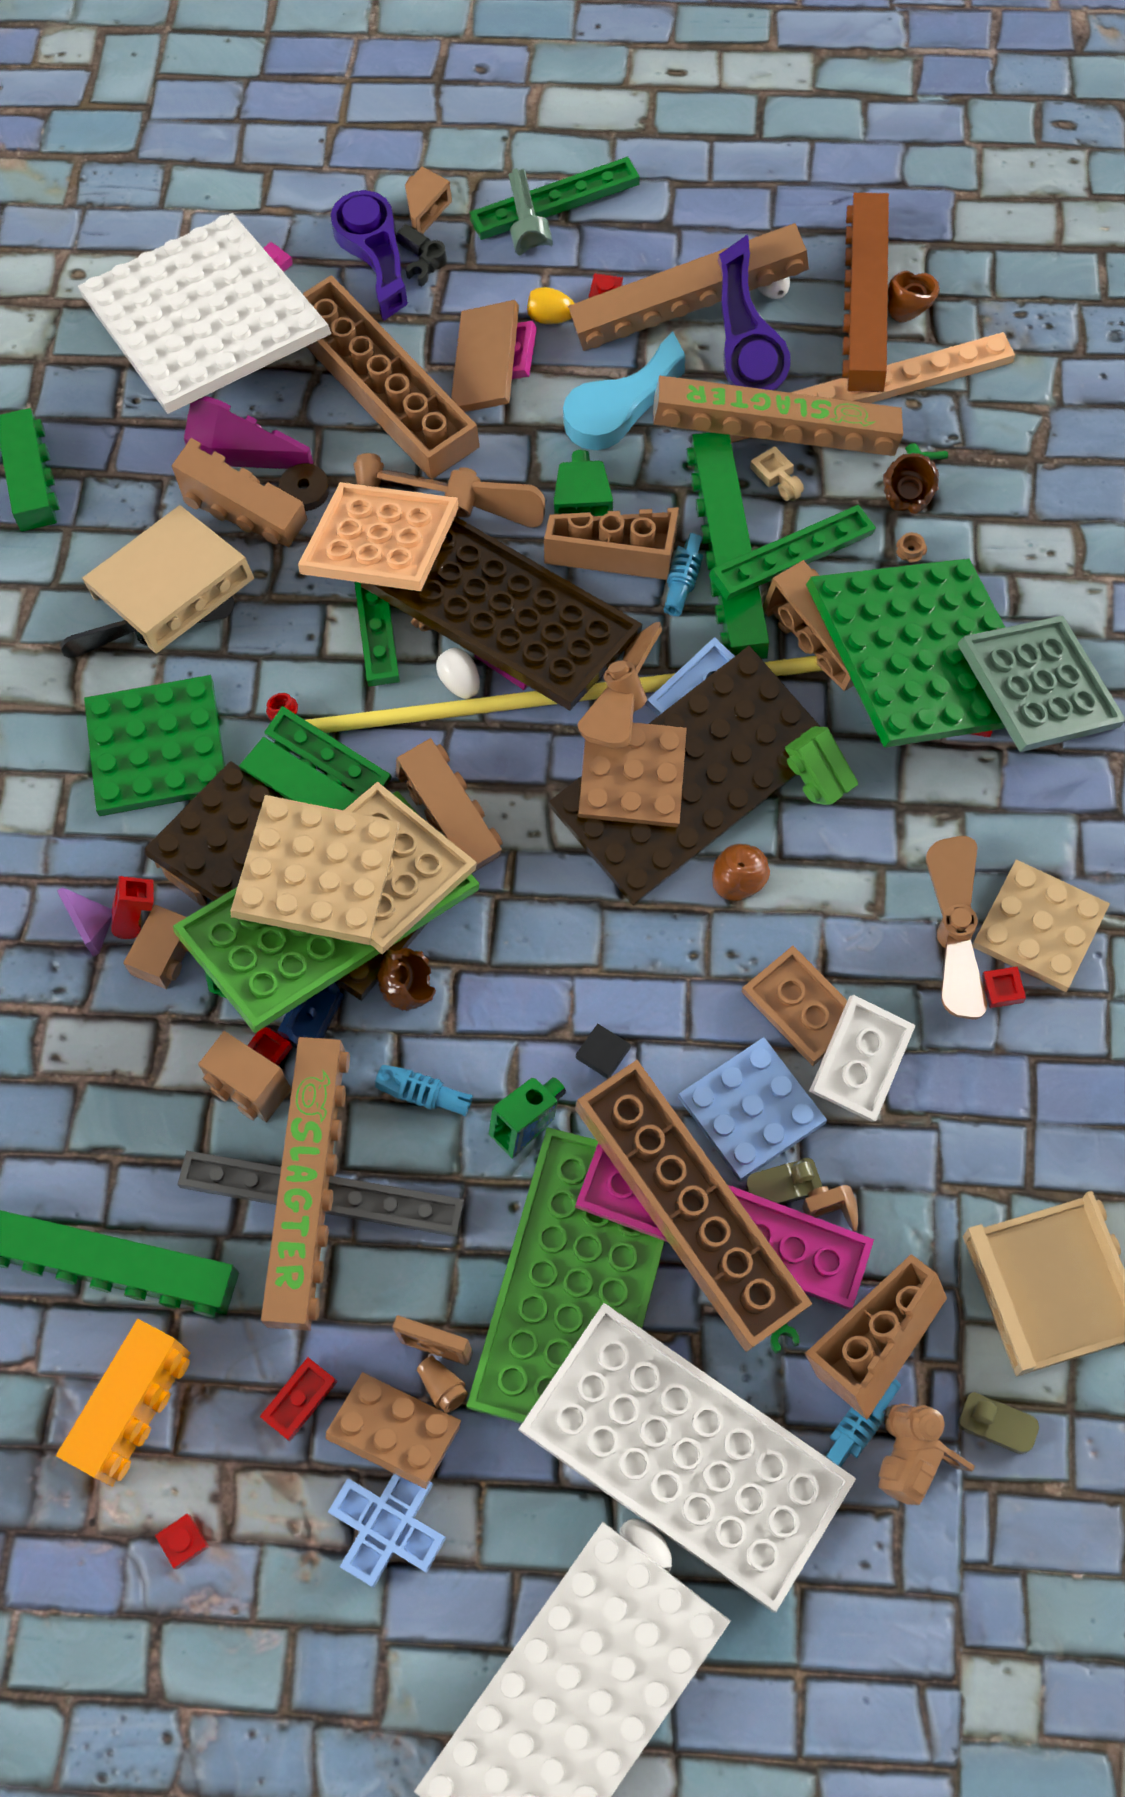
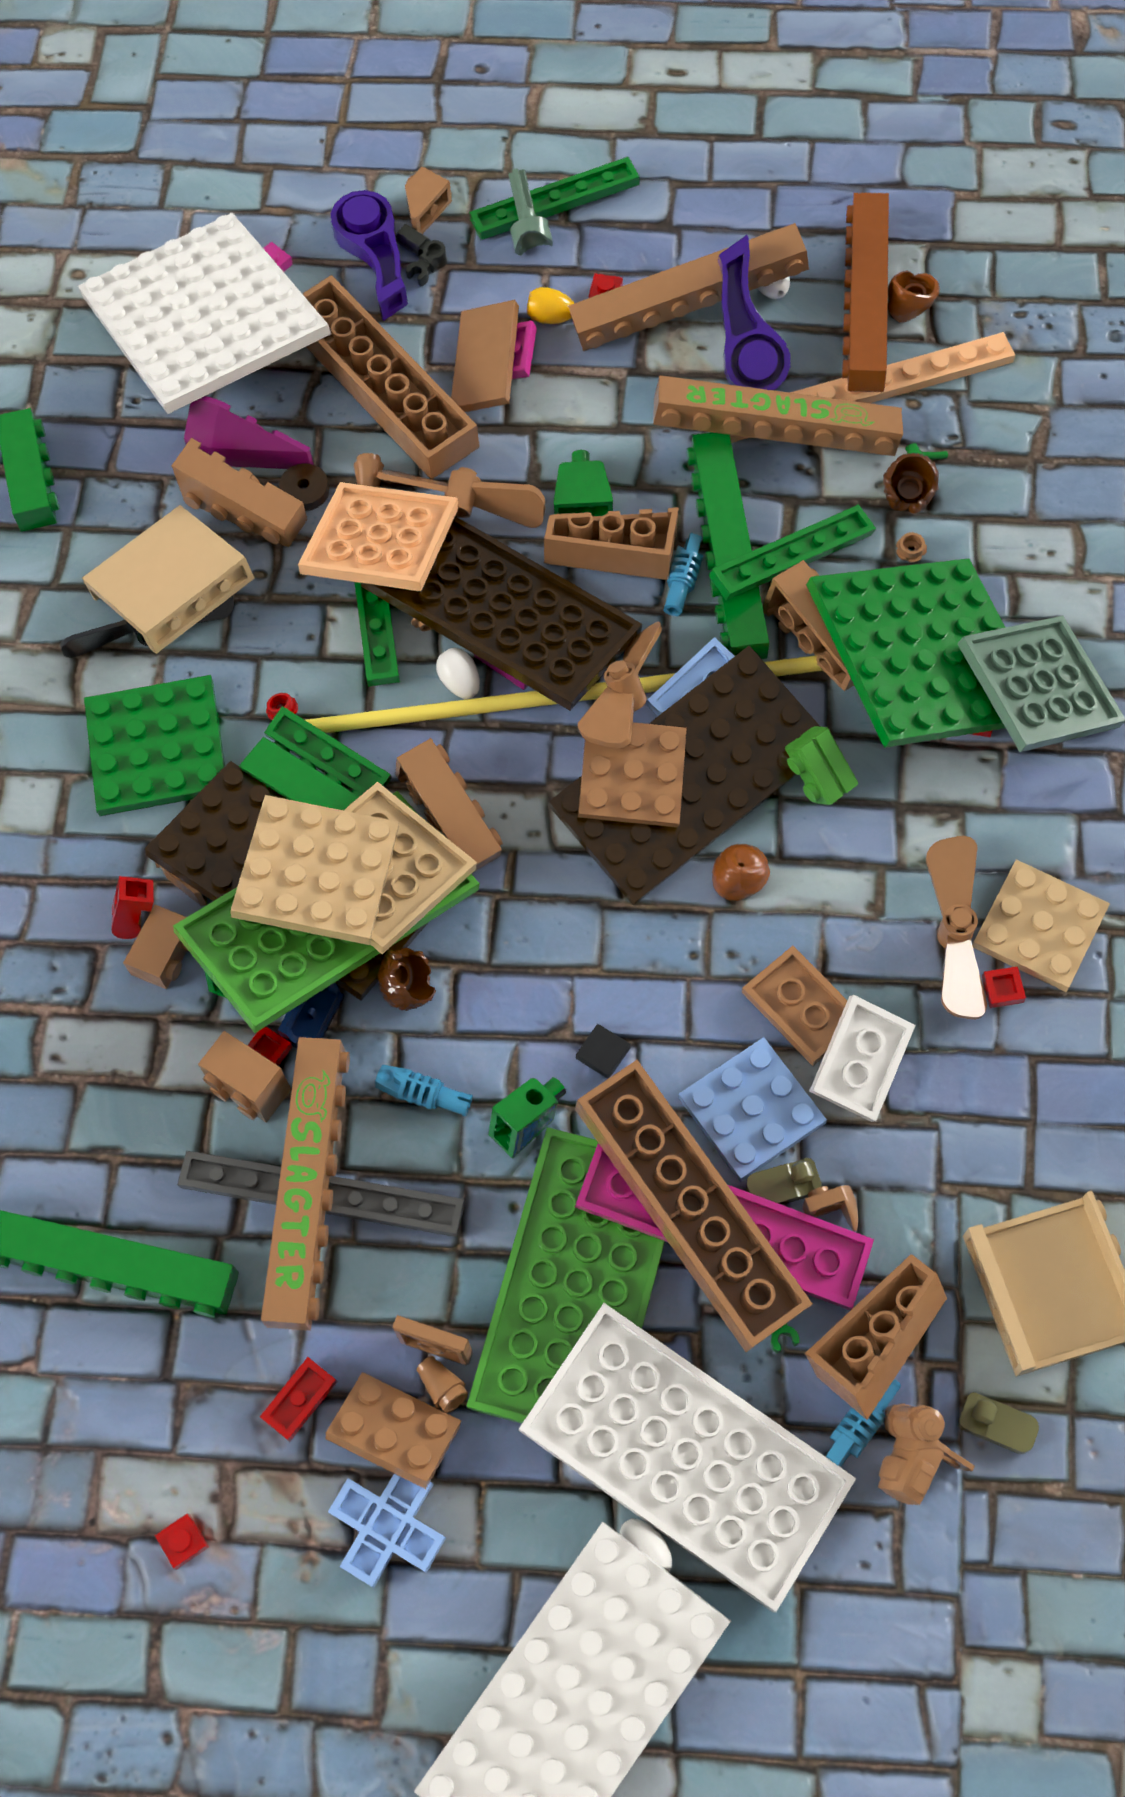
light orange brick [56,1318,191,1487] -> none
medium lavender slope [57,887,112,957] -> none
medium azure animal [563,331,686,450] -> none
tan plate [750,446,804,501] -> none

